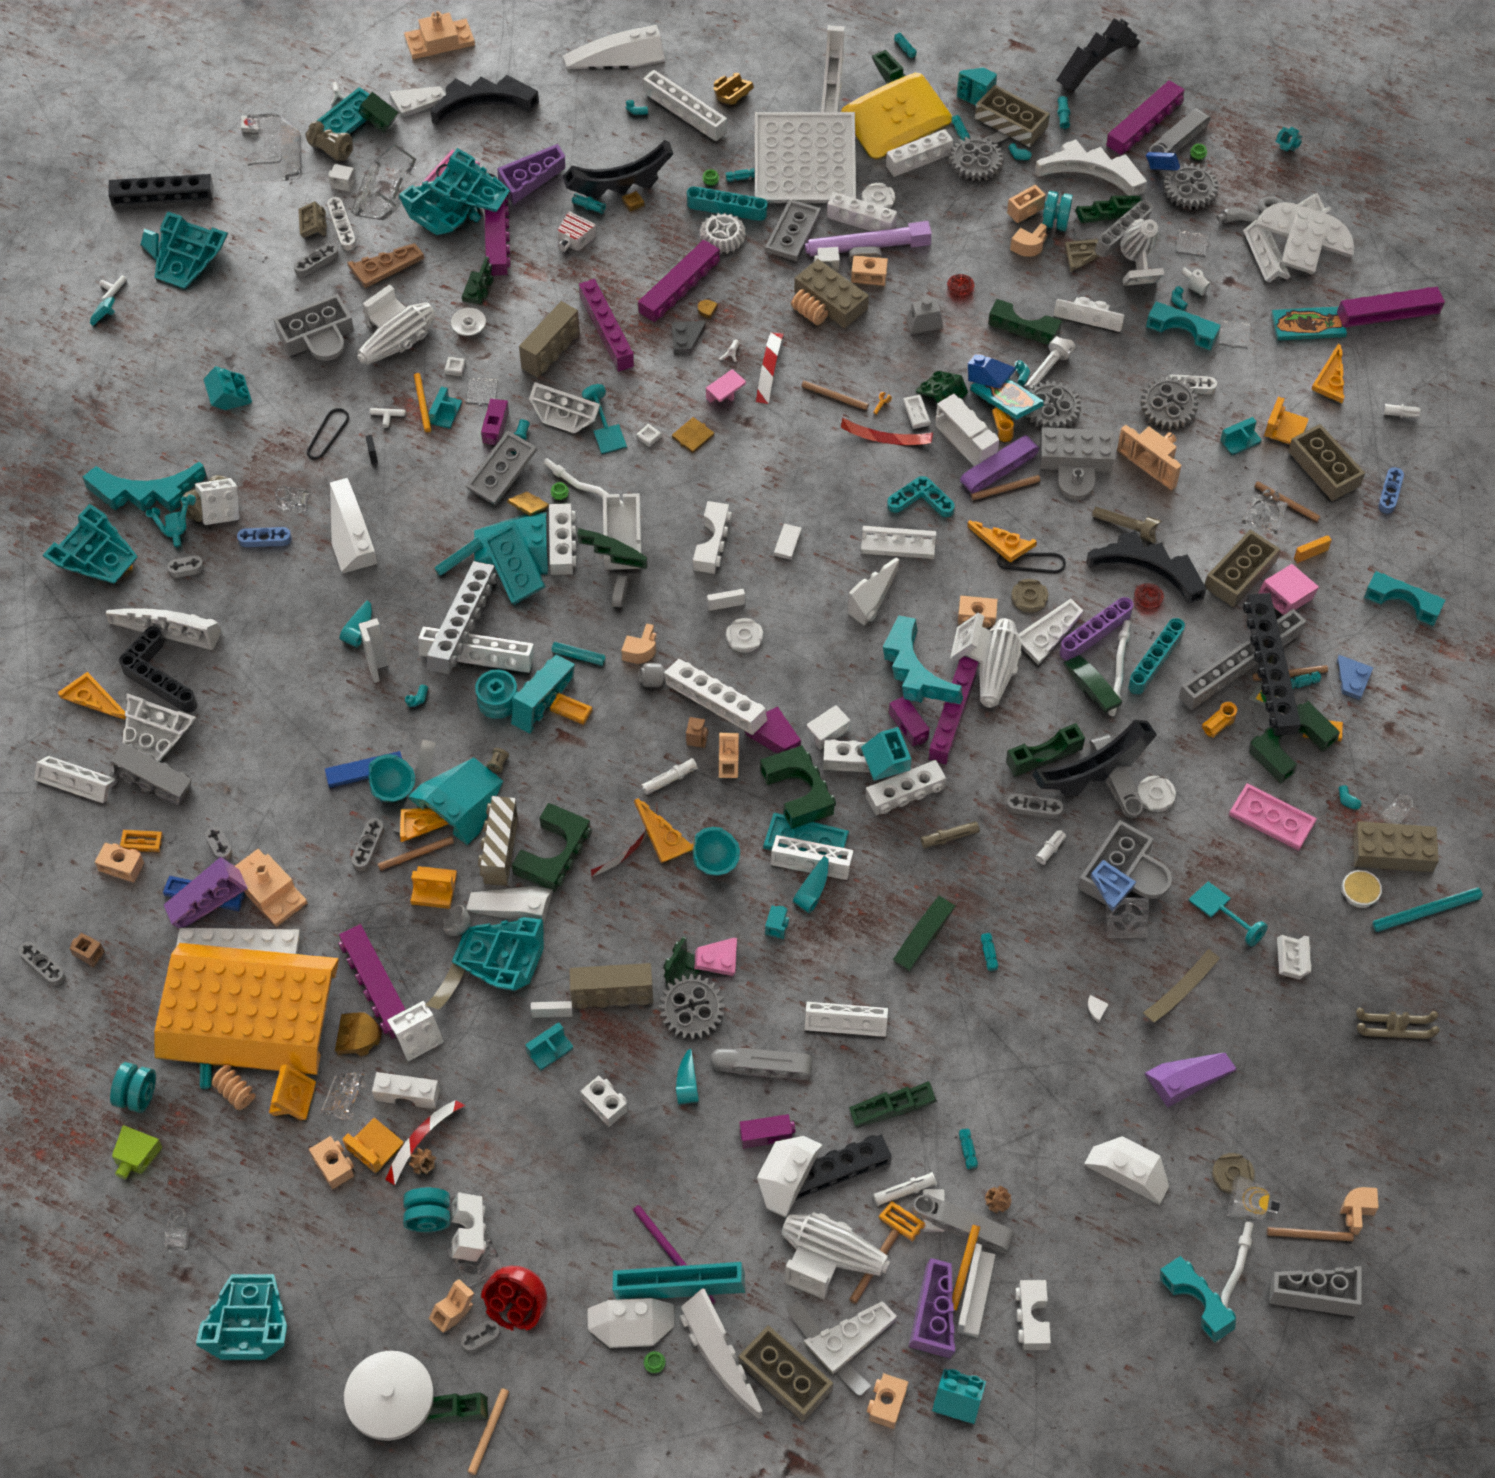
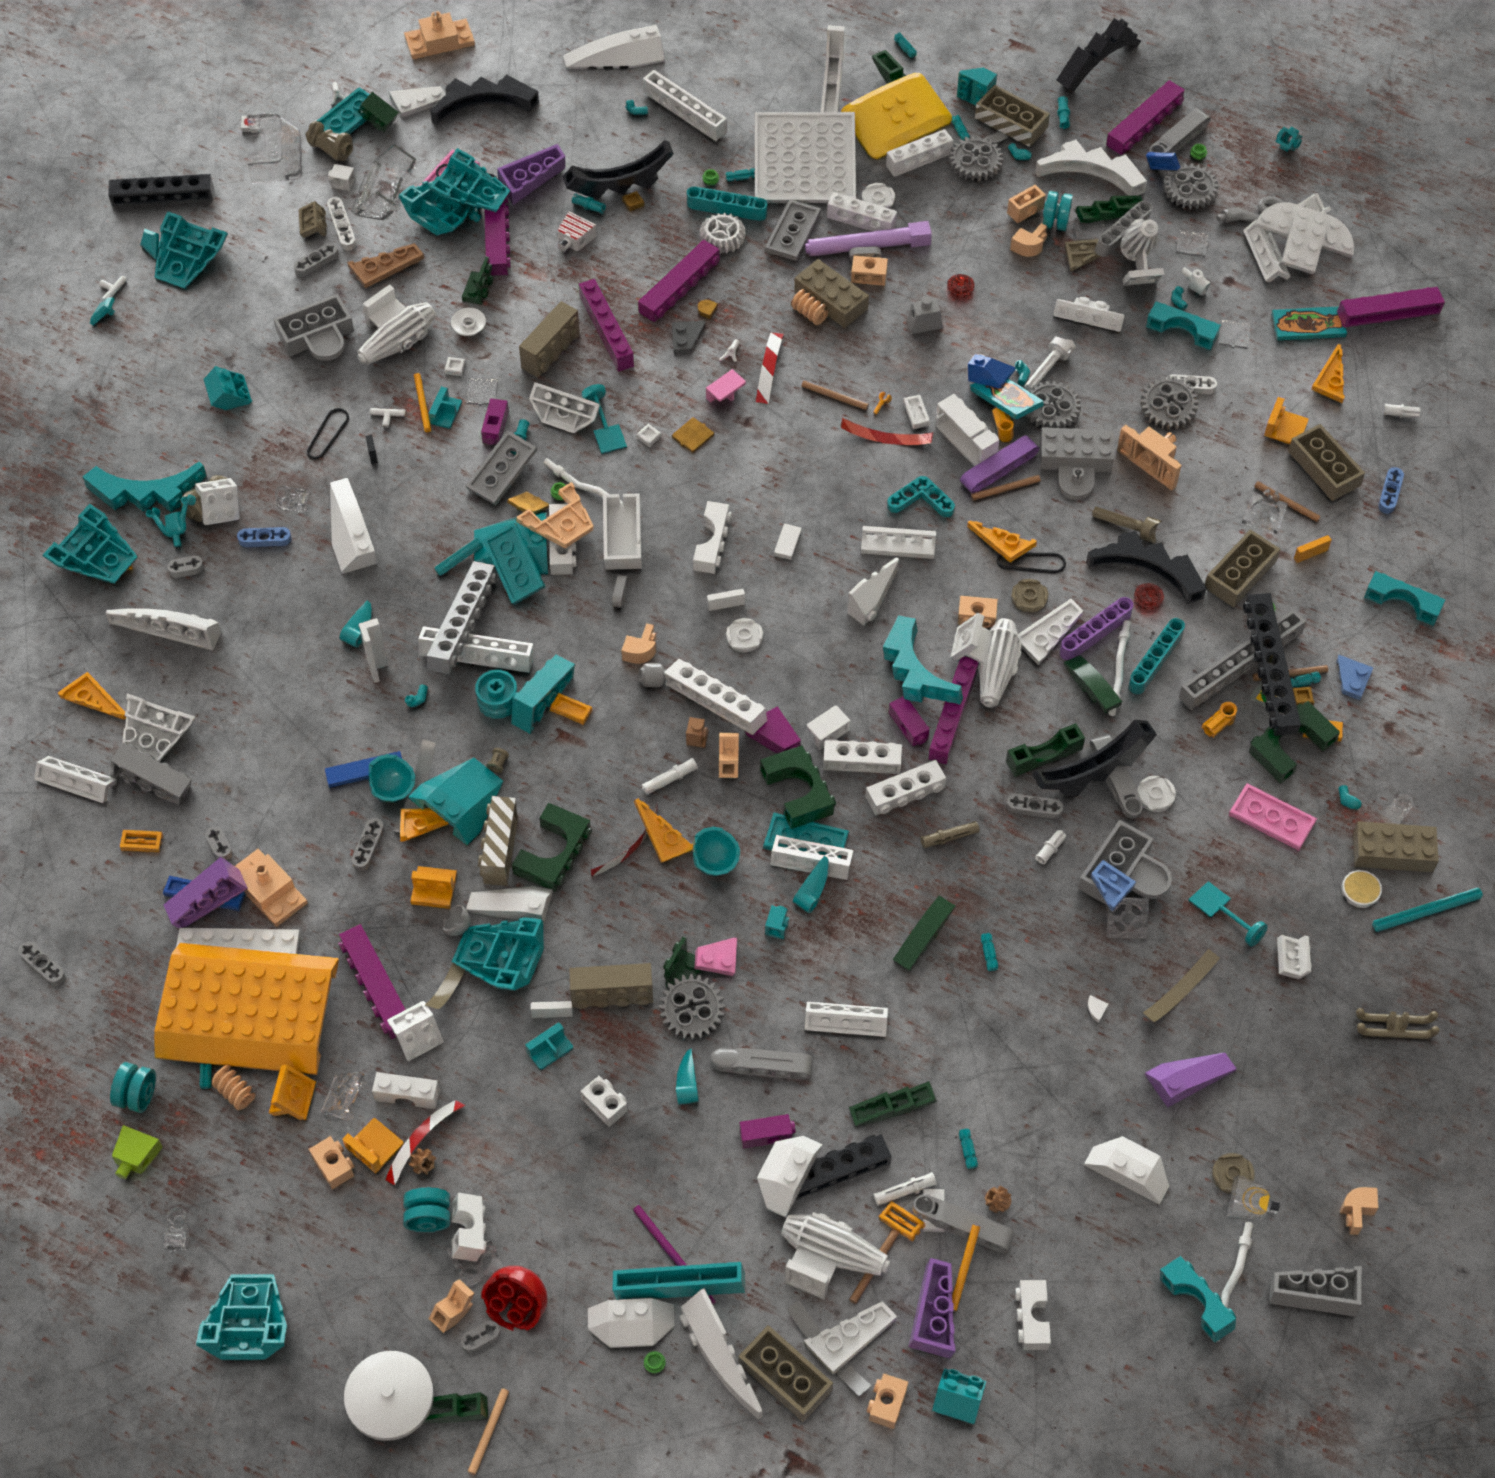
medium nougat brick [69,933,105,967] -> none
light nougat brick [95,843,144,883] -> none
black beam [119,626,197,713] -> none
pearl gold slope [334,1012,382,1056] -> none
medium nougat bar [378,836,454,871] -> none
teal axle [551,642,606,666] -> none
dark green slope [577,528,648,569] -> none
pearl gold slope [713,73,754,105] -> none
white brick [814,247,839,272] -> none
teal slope [861,727,911,781] -> none
dark green bracket [915,371,969,403] -> none
white fence [957,1244,996,1338] -> none
dark green arch [988,299,1062,345] -> none
teal panel [1220,417,1262,455] -> none
bright pink brick [1258,564,1319,615] -> none
medium nougat bar [1267,1227,1354,1242] -> none
none -> light nougat wing [516,482,594,548]
none -> pearl gold tile [1293,687,1314,705]

